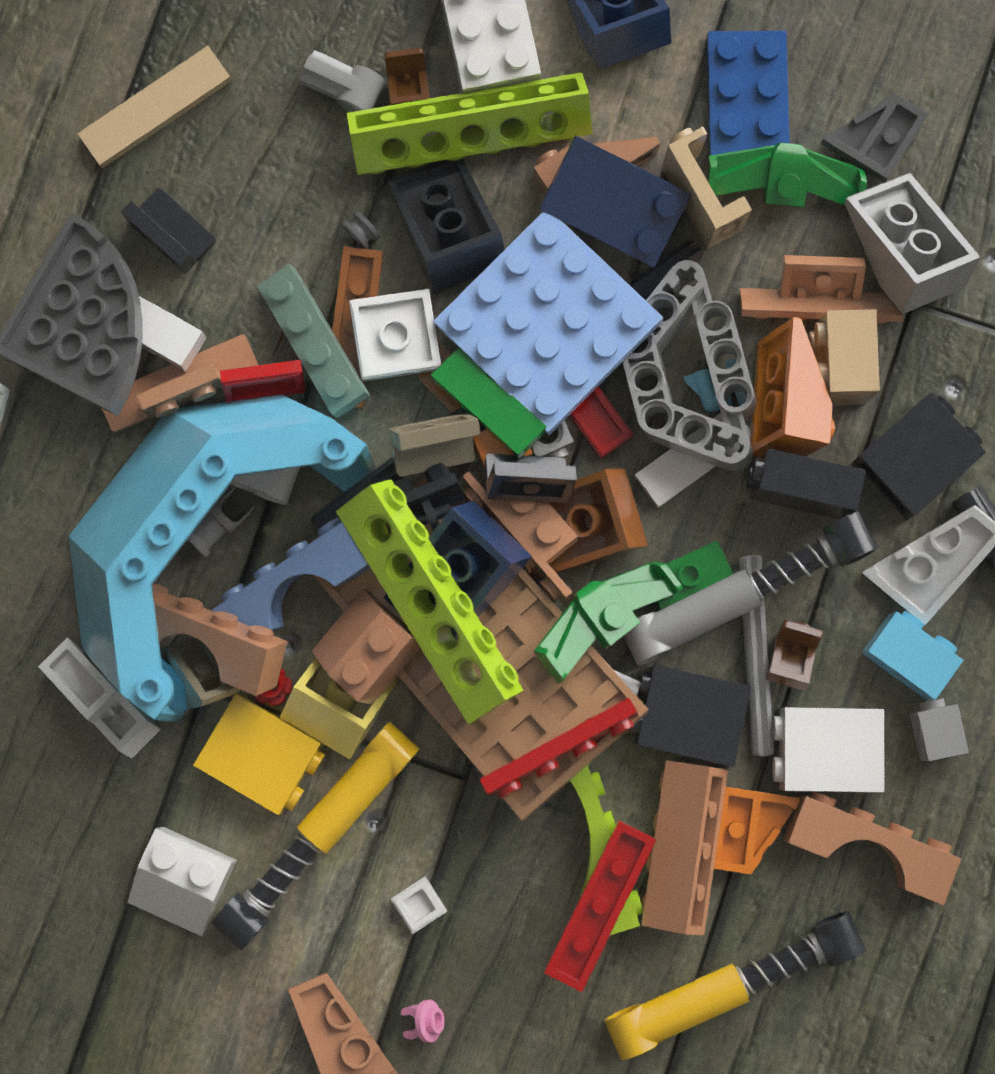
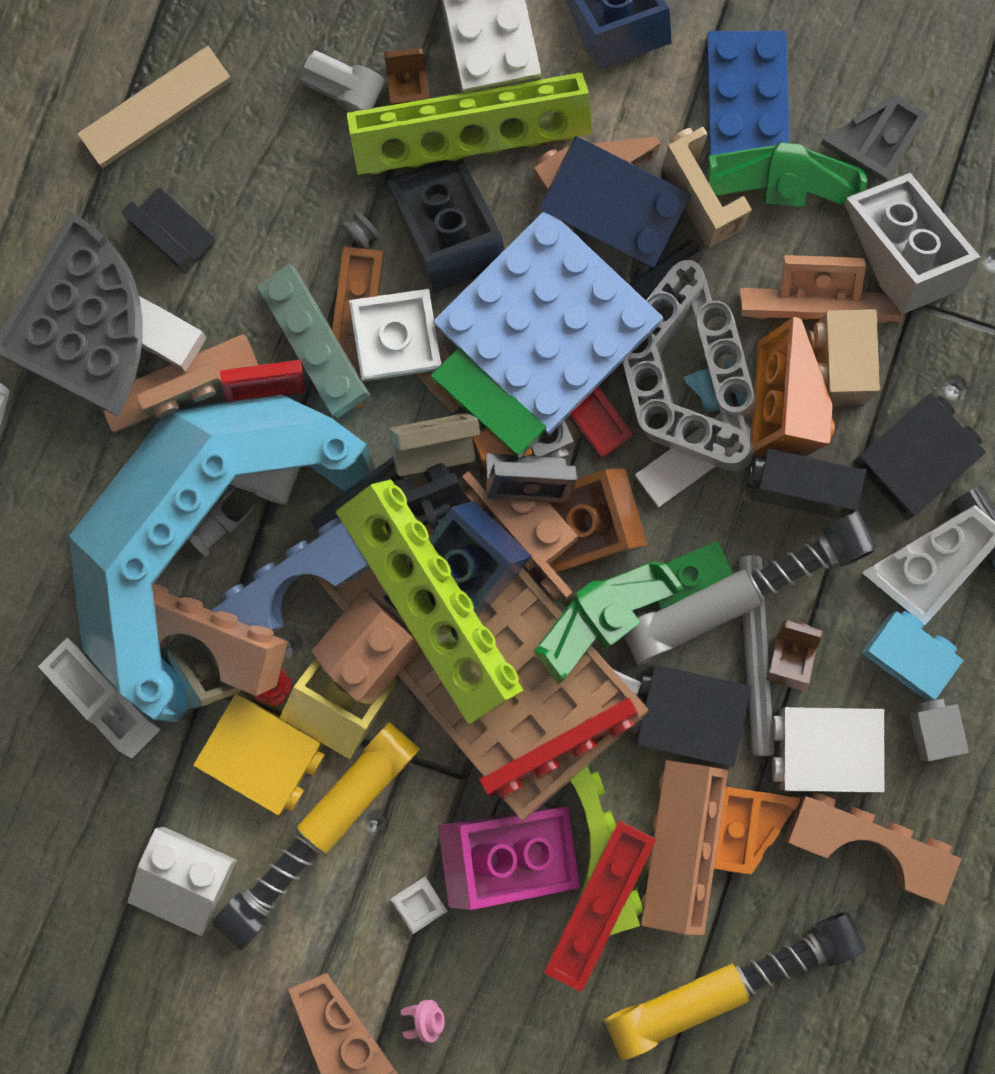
none -> dark pink slope [438,806,580,910]

